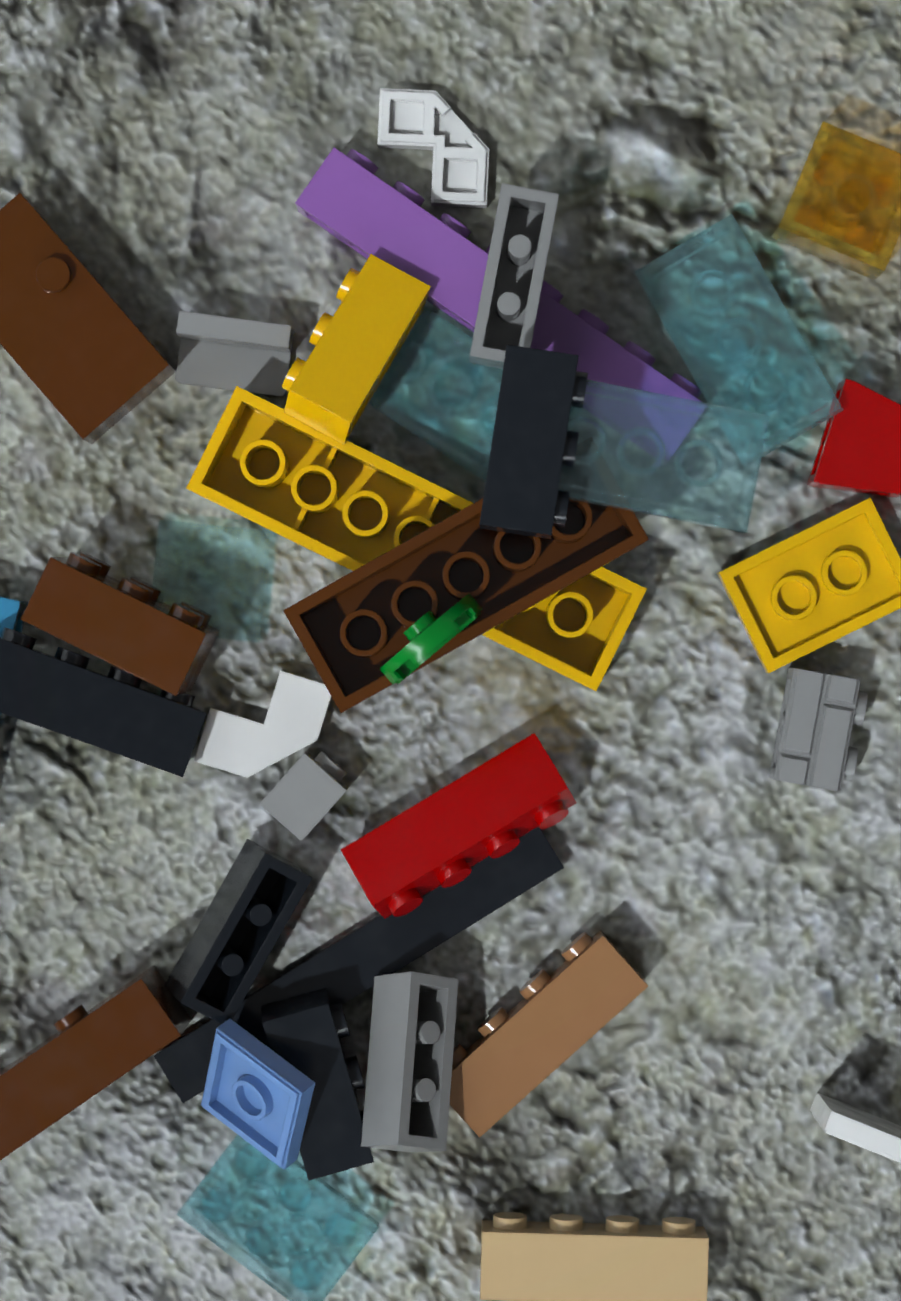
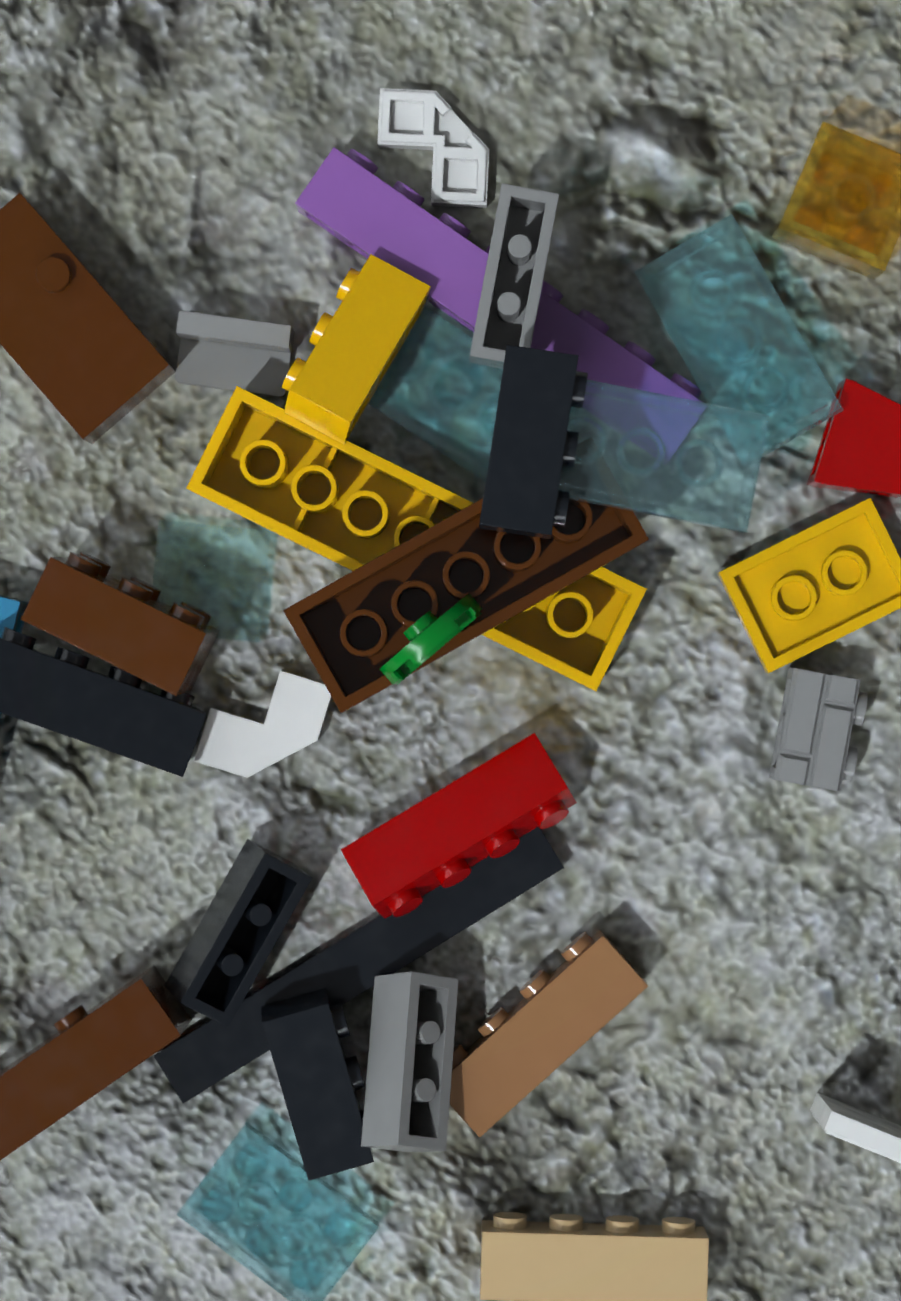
medium blue tile [201,1019,315,1170] -> none
light grey brick [259,751,349,841] -> none

